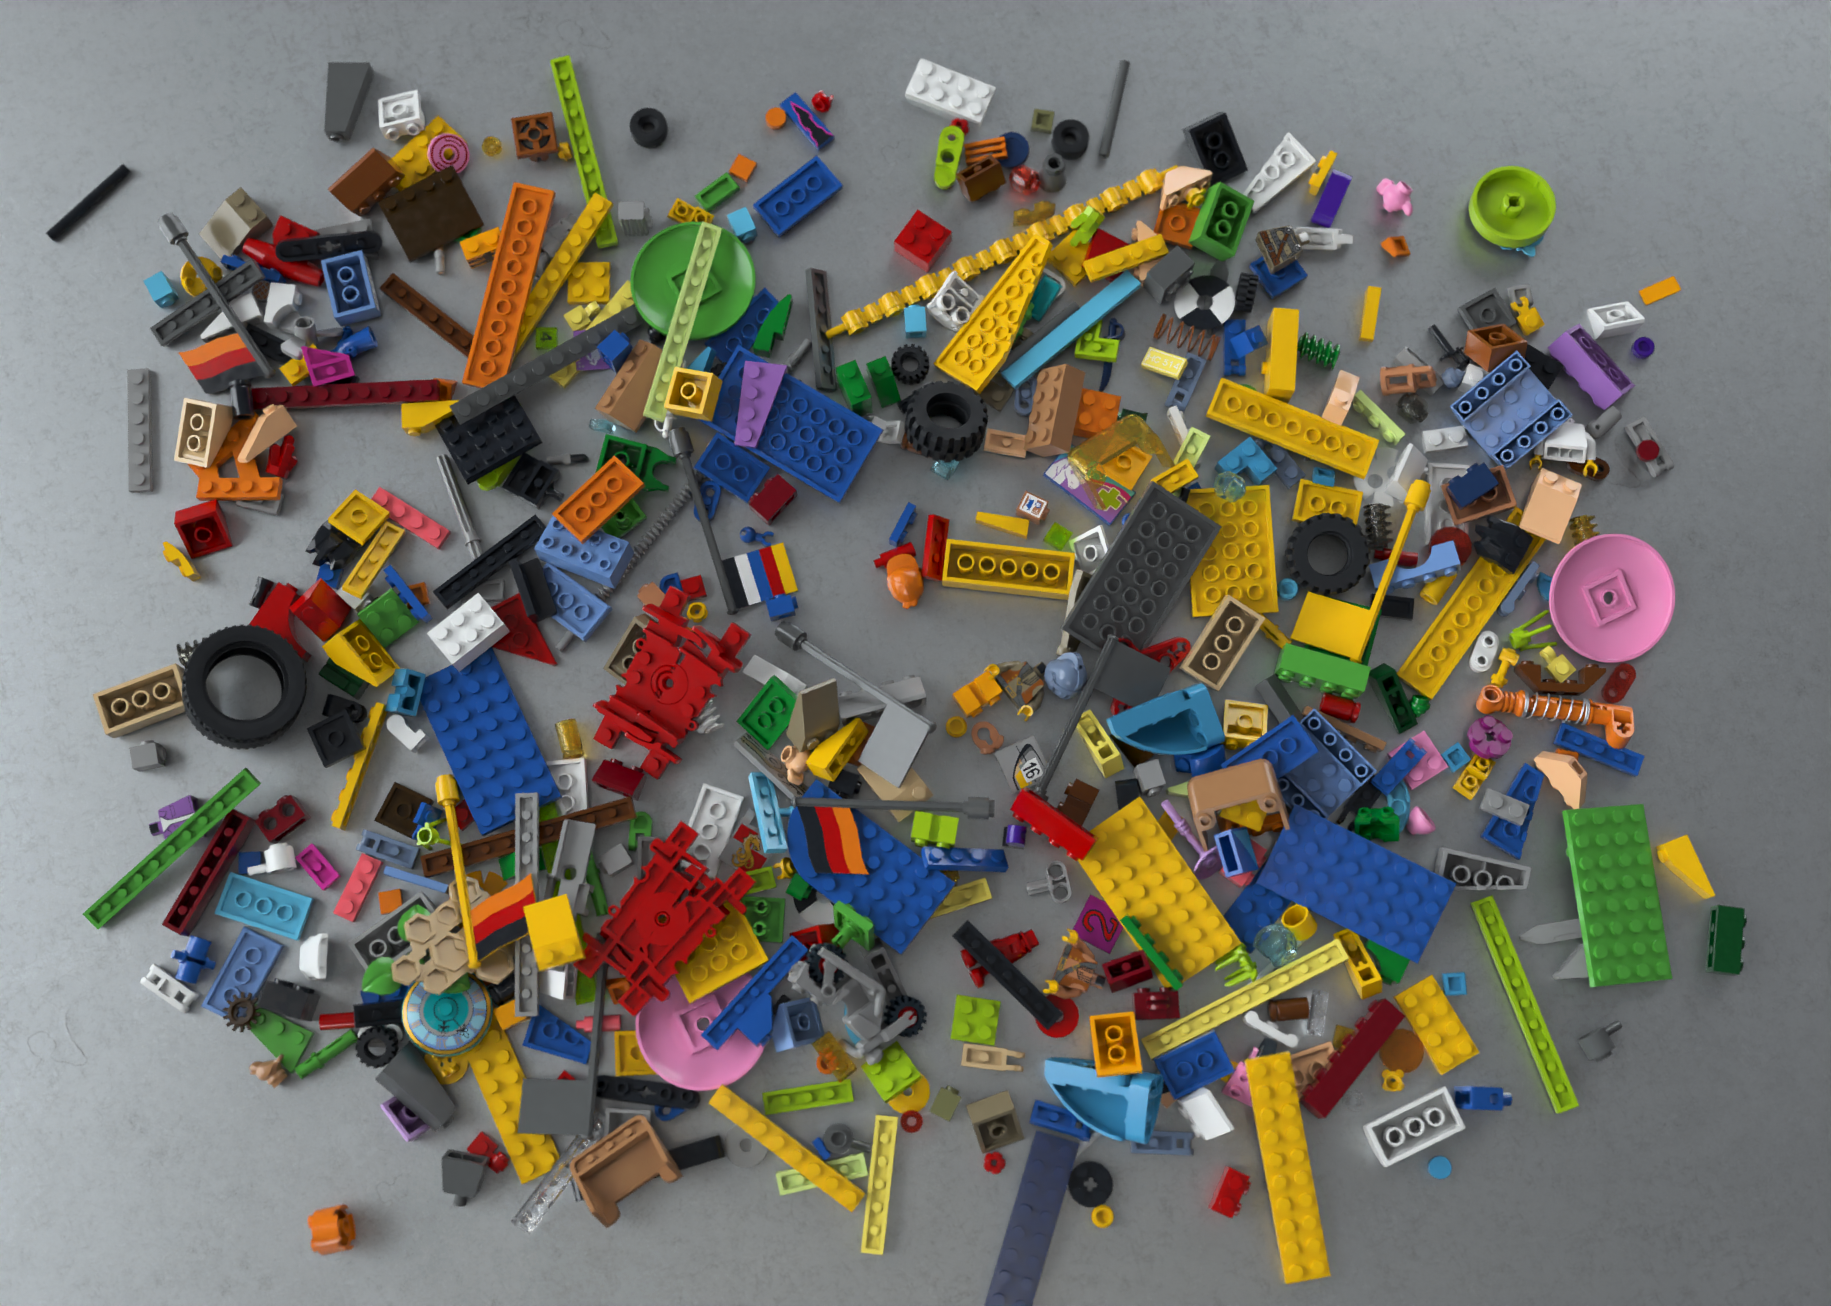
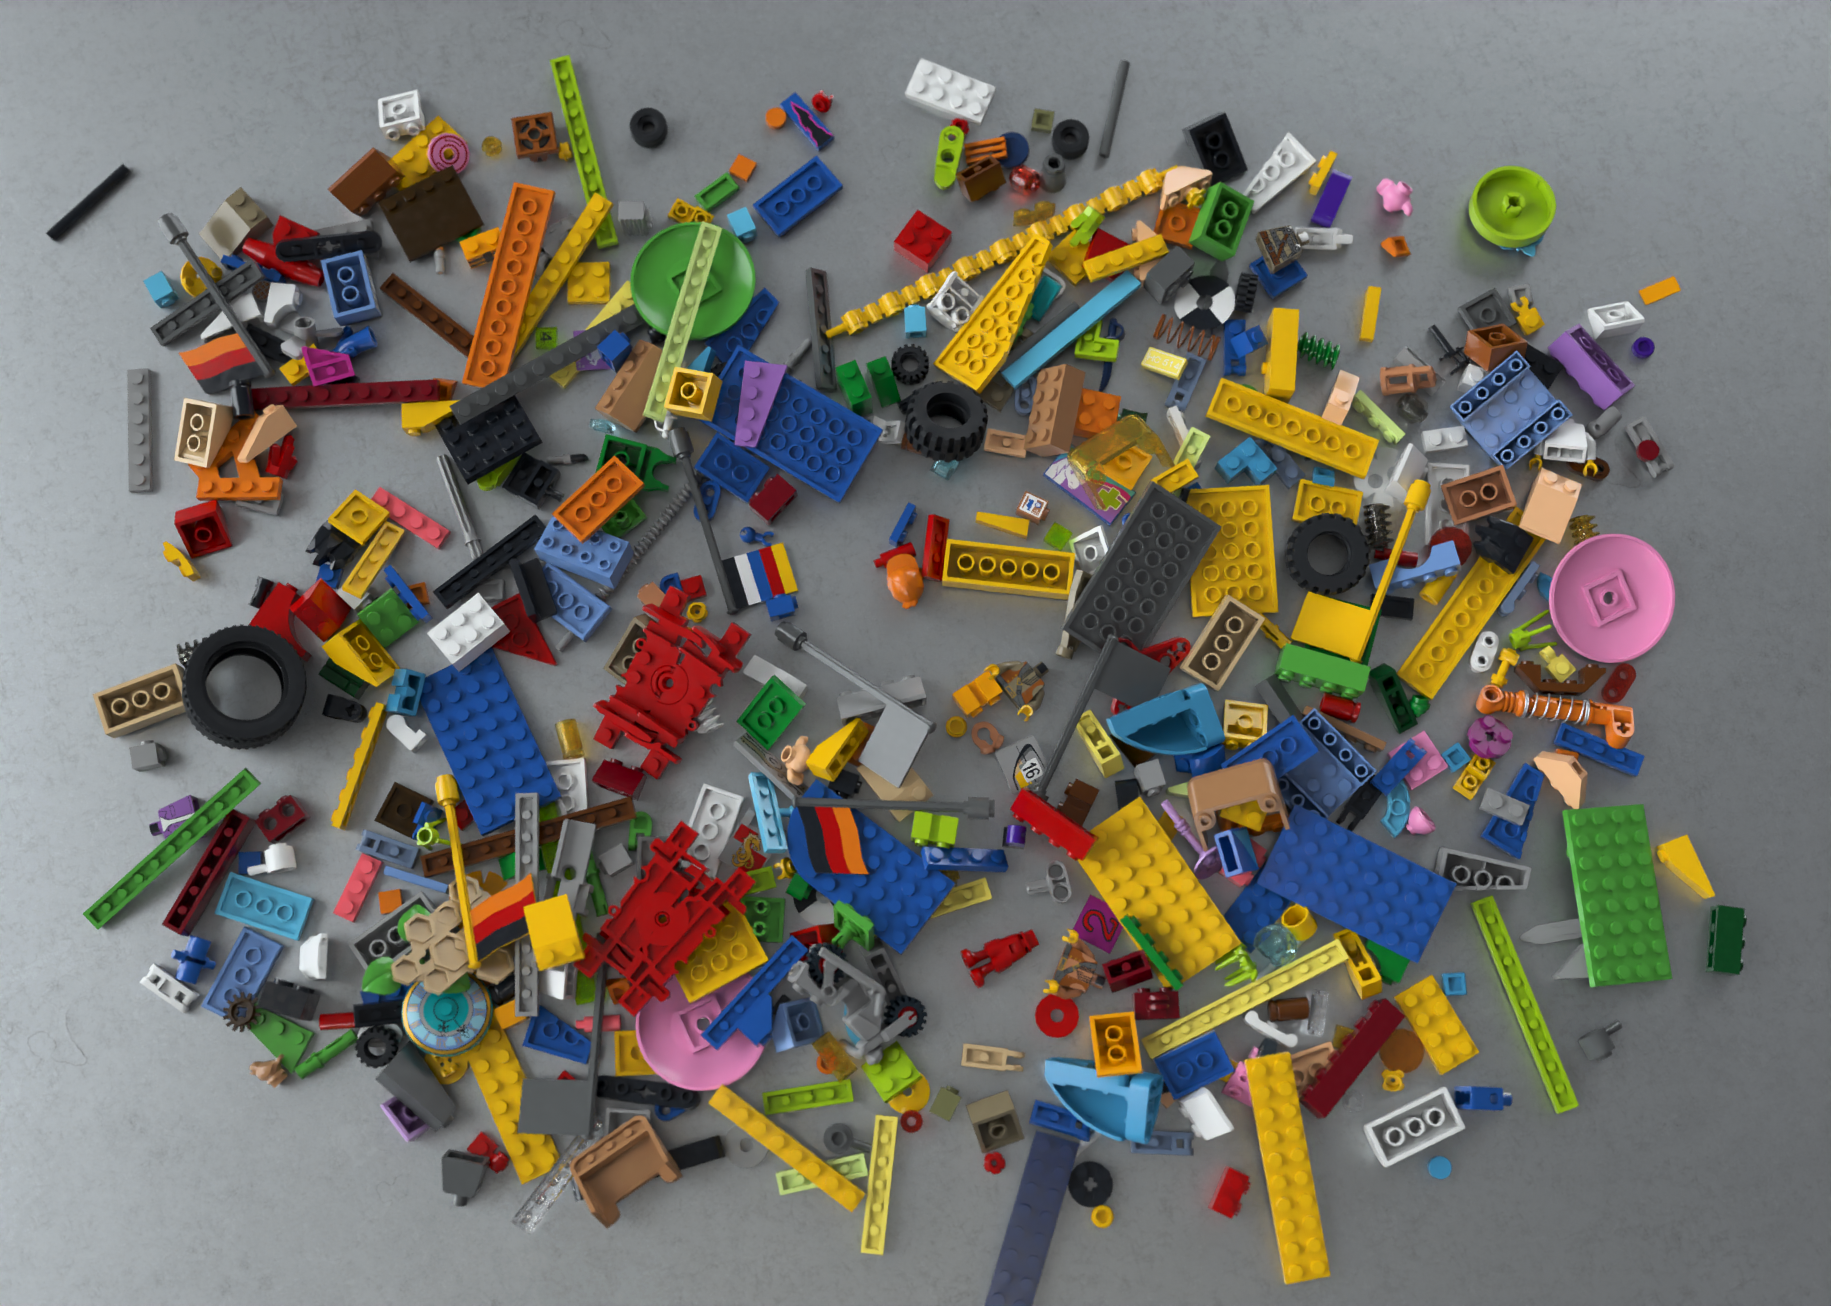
dark pink plate [295,843,341,891] -> none
black tile [307,709,366,768] -> none
orange brick [308,1204,356,1256] -> none
dark grey slope [324,62,374,142] -> none
light yellow plate [563,301,602,331] -> none
green slope [753,294,793,359] -> none
dark tan slope [786,678,840,753] -> none
blue tile [812,1137,832,1161] -> none
lime plate [950,995,1001,1046] -> none
black plate [952,920,1063,1030] -> none
sand blue helmet [1044,652,1087,700] -> none
clear light blue head [1213,471,1246,502] -> none
medium azure tile [1277,578,1299,601] -> none
green cylinder [1355,807,1399,842] -> none
sand blue plate [1442,367,1465,389] -> none
dark blue brick [1446,463,1499,510] -> none

